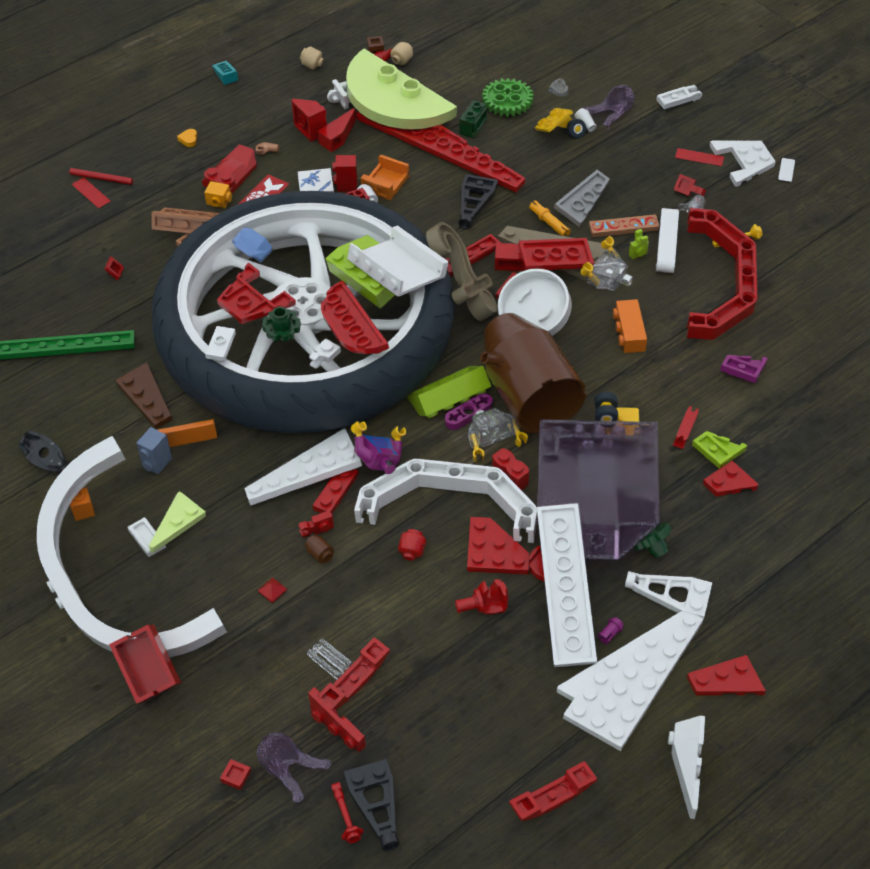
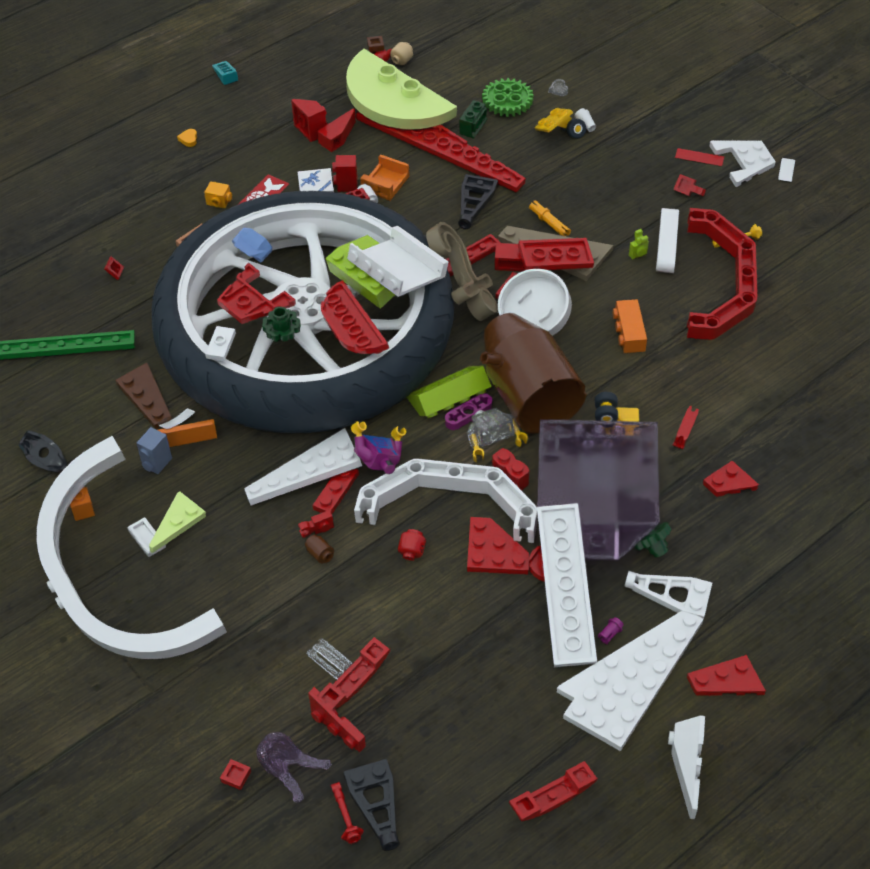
red bar [69,168,133,185] -> none
red sticker [72,177,111,208] -> none
red piece [109,624,181,704] -> none
nougat fence [151,207,219,233] -> none
red slope [202,144,257,194] -> none
nougat arm [255,142,280,155] -> none
red slope [258,577,287,603] -> none
tan head [300,47,324,70] -> none
white plate [309,339,341,369] -> none
white hips [327,79,351,109] -> none
red piece [455,579,508,615] -> none
light grey wing [554,170,610,228] -> none
clear torso [580,236,633,291] -> none
clear purple hair [583,85,635,128] -> none
nougat tile [589,215,660,237] -> none
white hinge [656,85,702,109] -> none
clear animal [678,195,706,214] -> none
lime wing [692,431,747,469] -> none
magenta wing [720,355,768,383] -> none
none -> white sticker [159,408,195,429]

